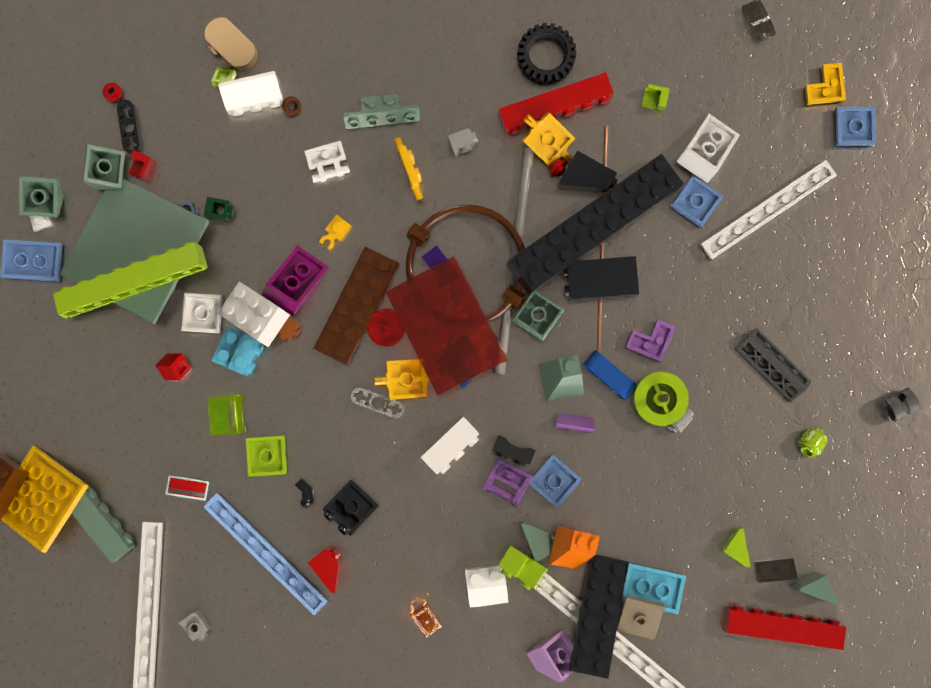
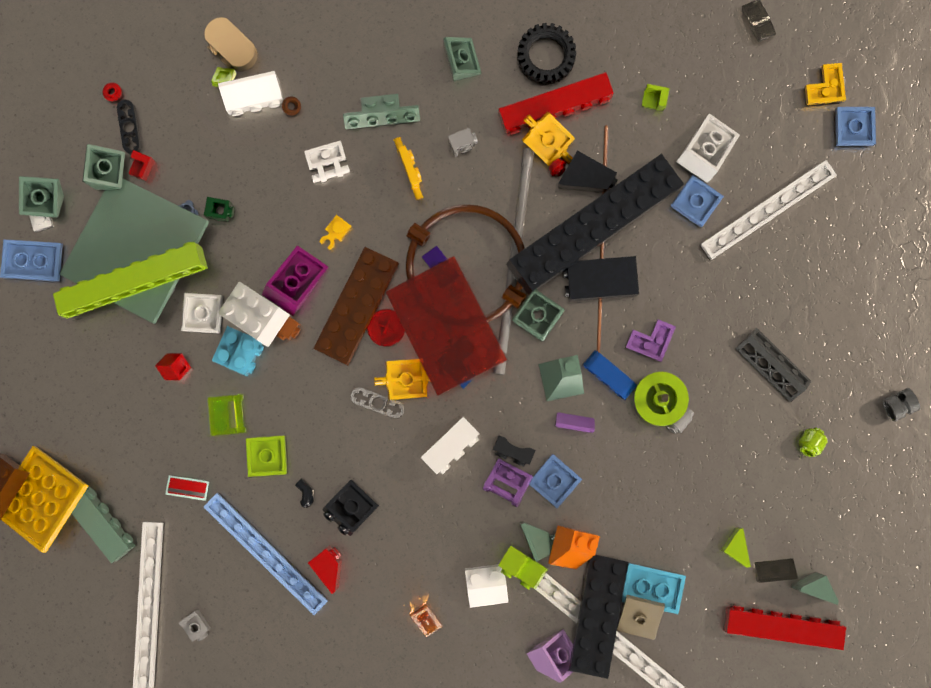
none -> sand green slope [443,37,481,81]

